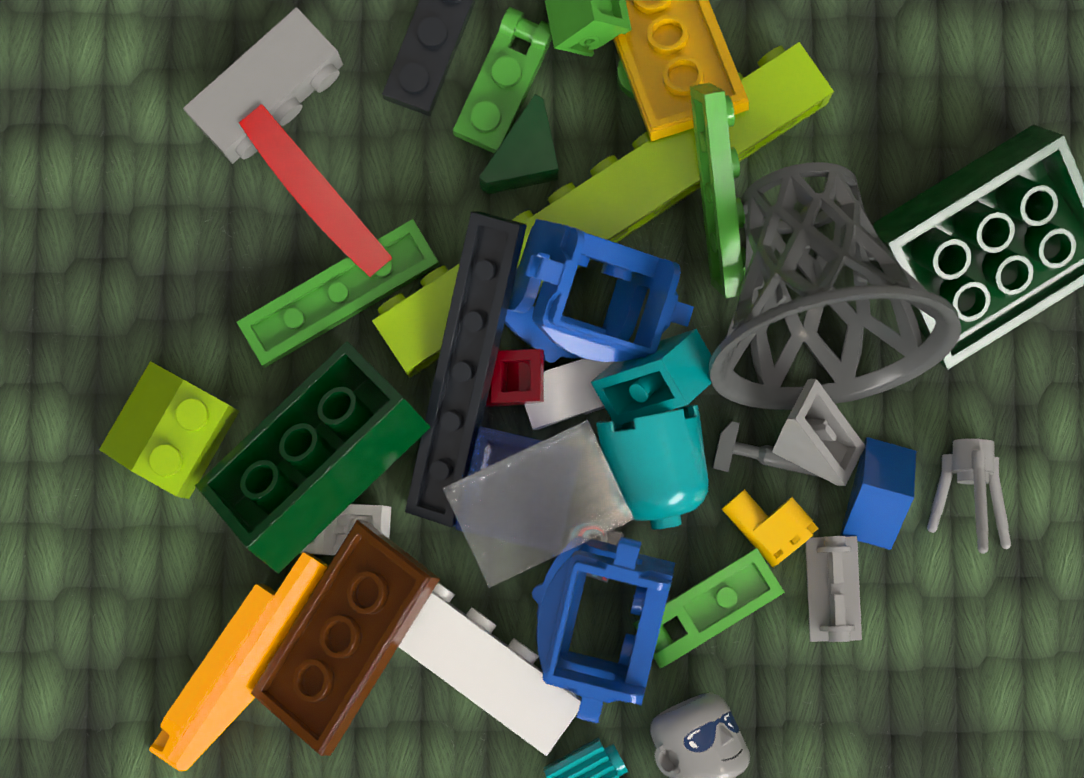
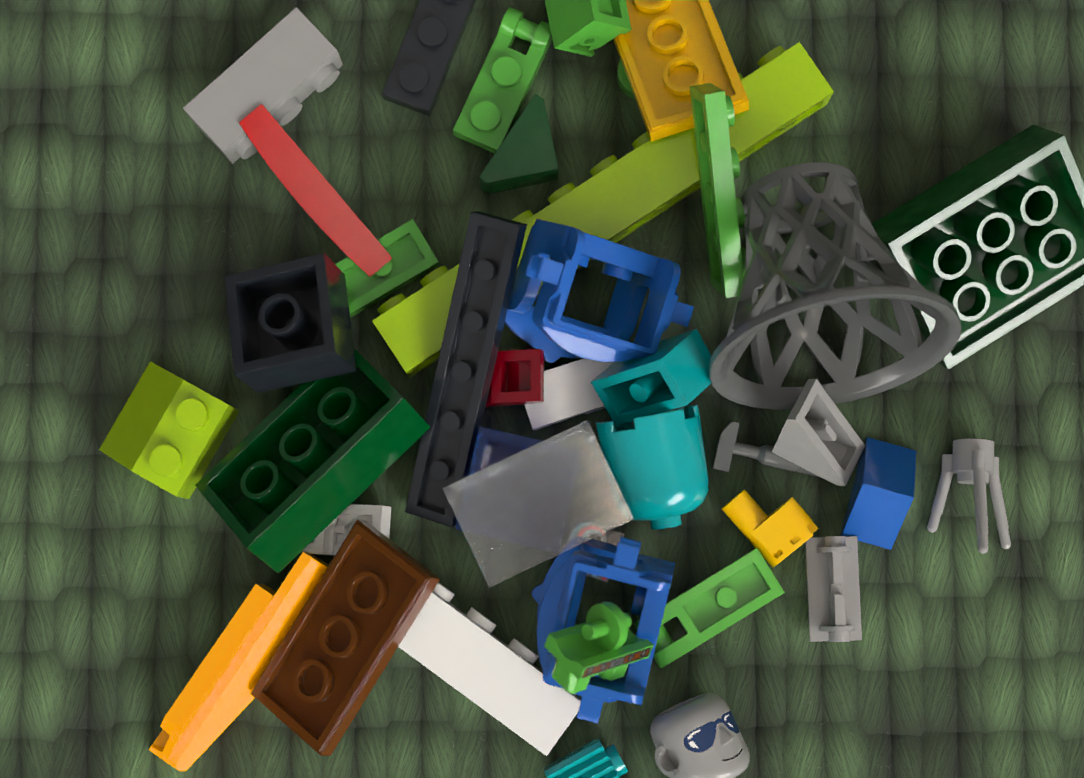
none -> black brick [224,253,357,393]
none -> bright green hips [544,602,653,694]

